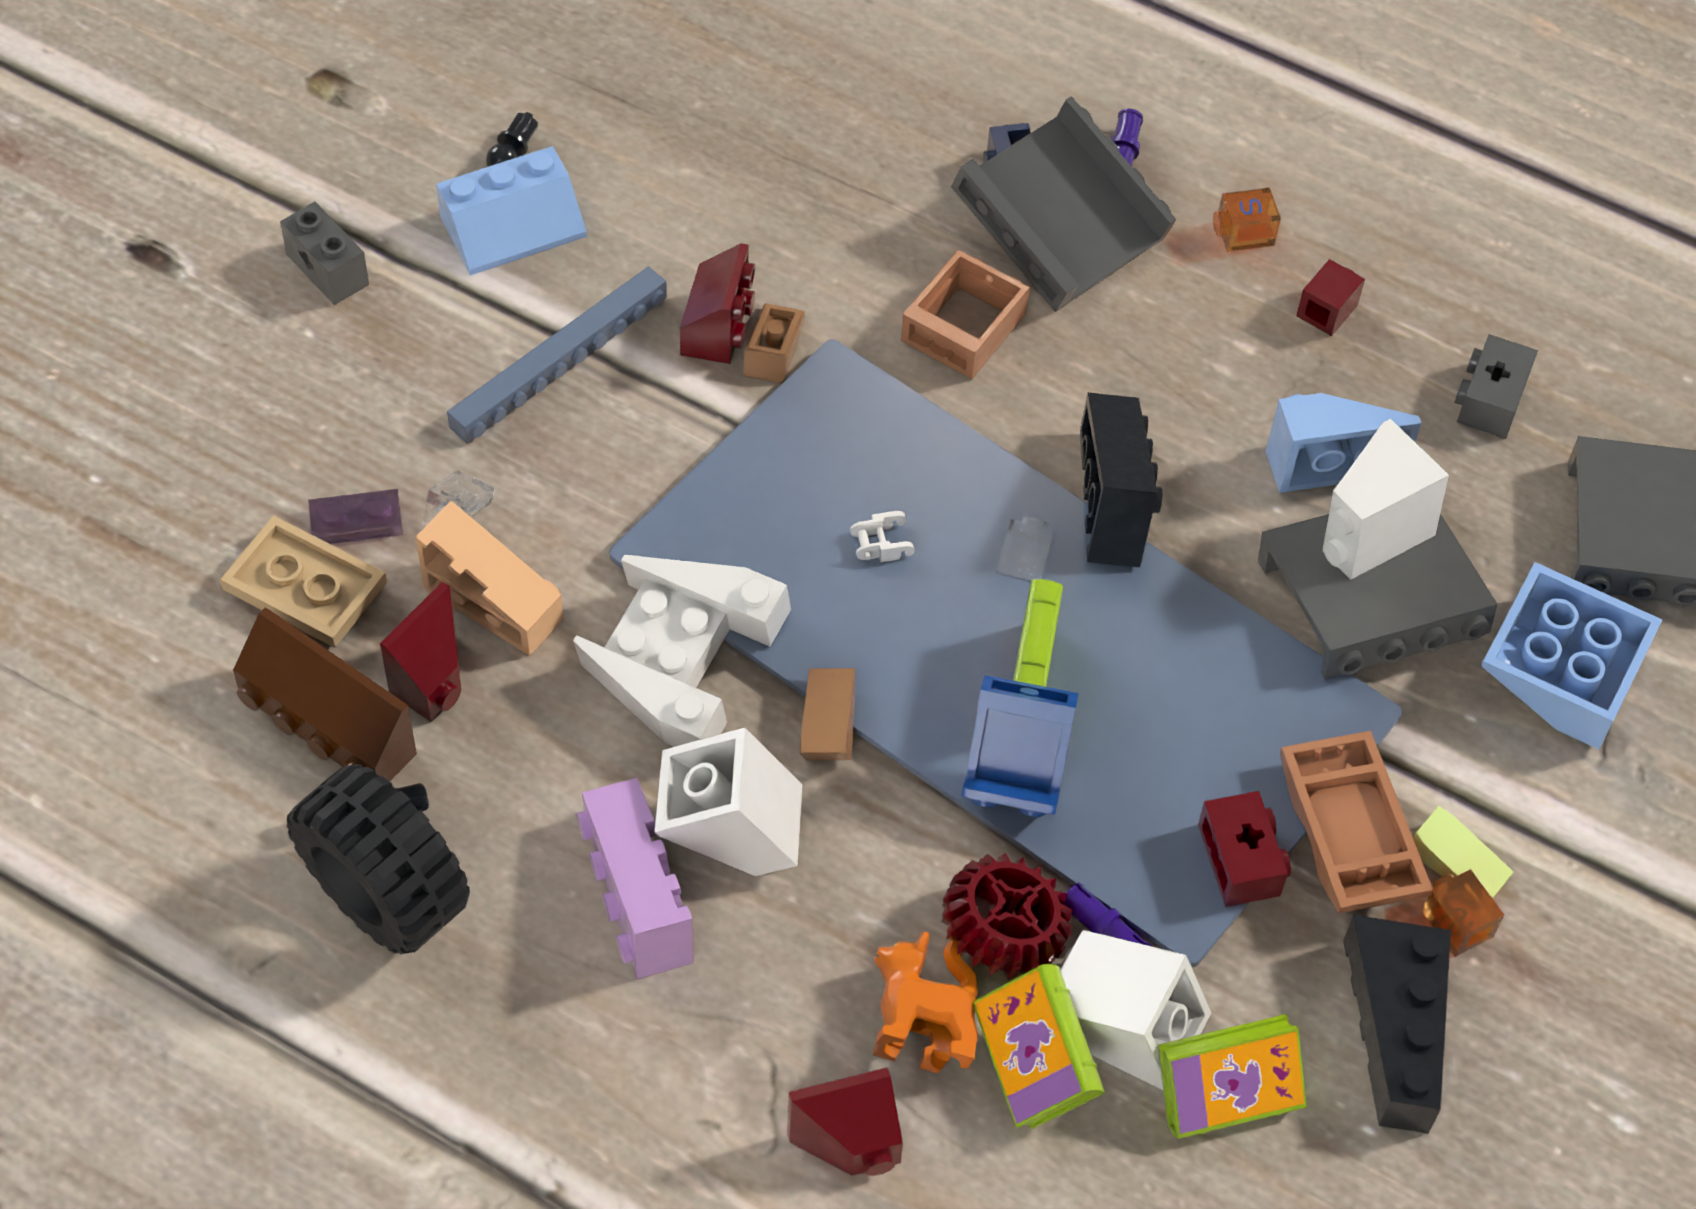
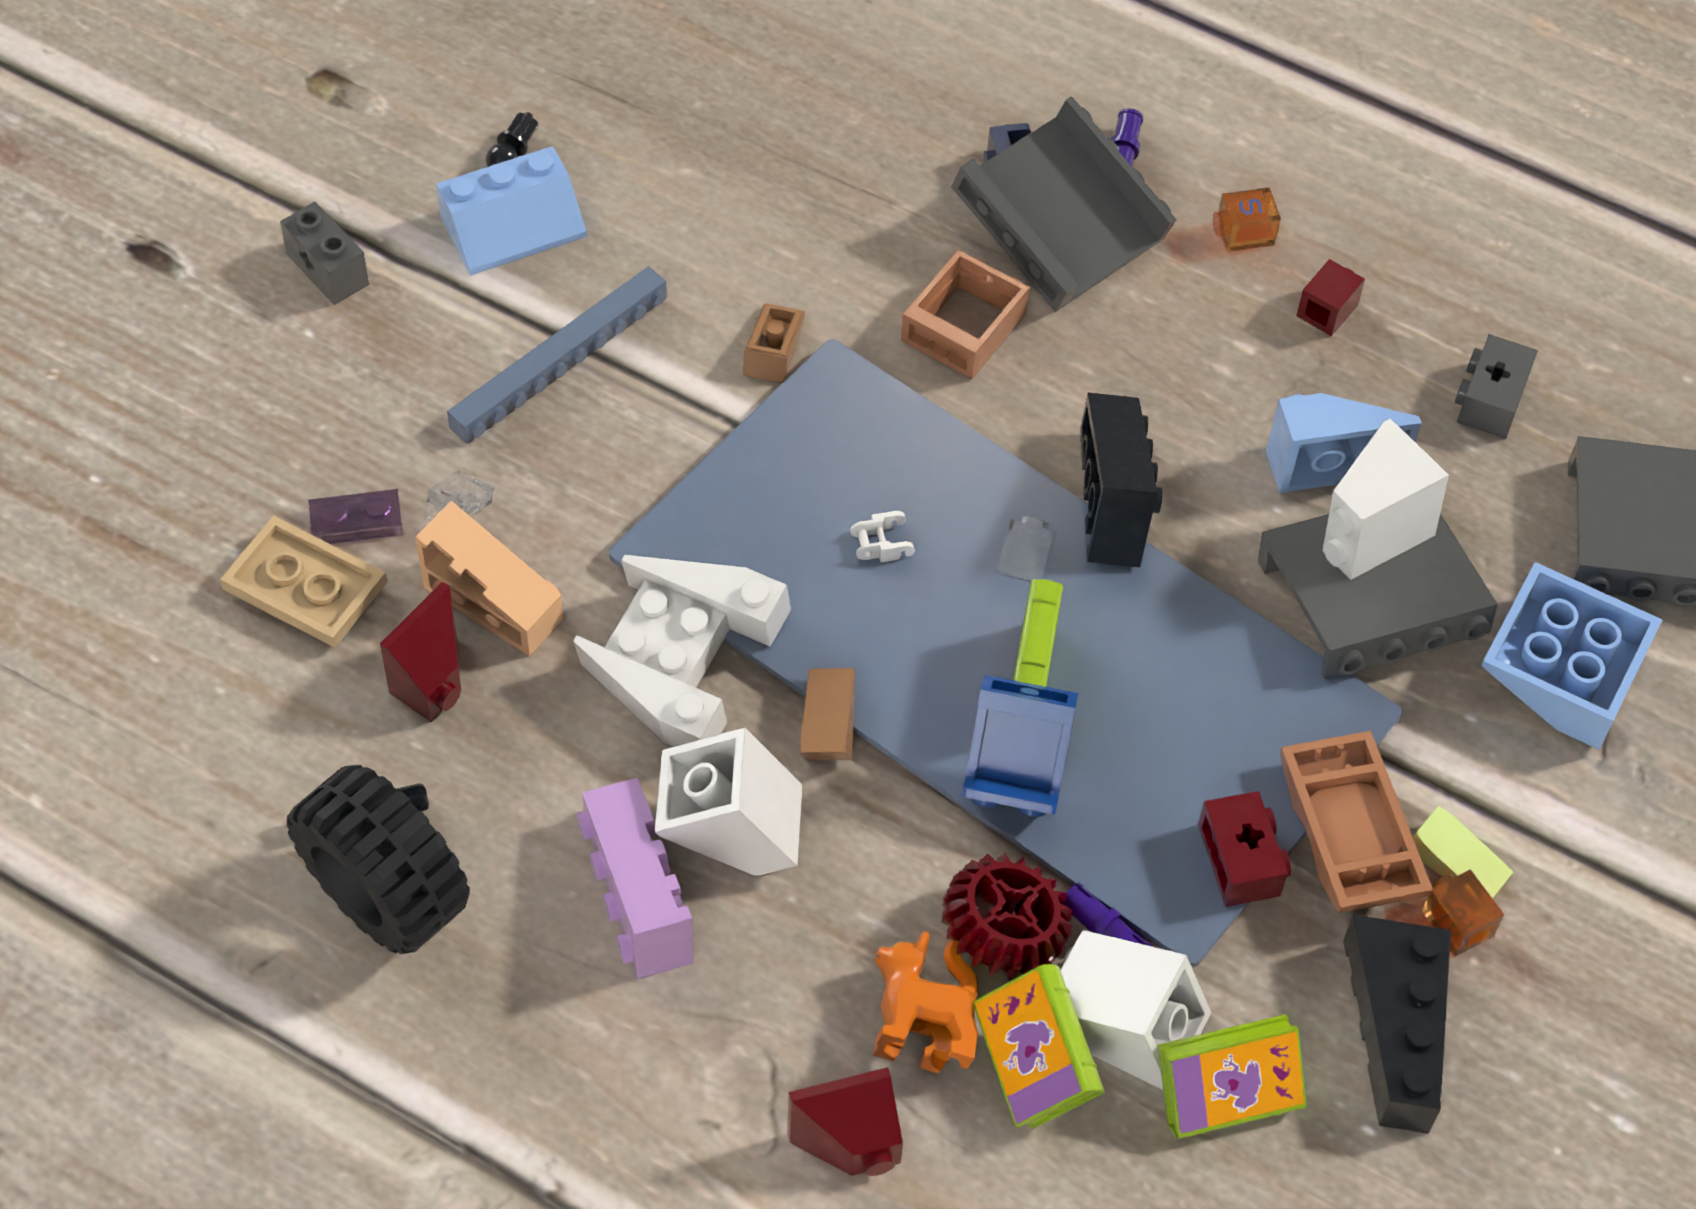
reddish brown slope [233,607,417,781] -> none
dark red slope [680,243,755,364] -> none

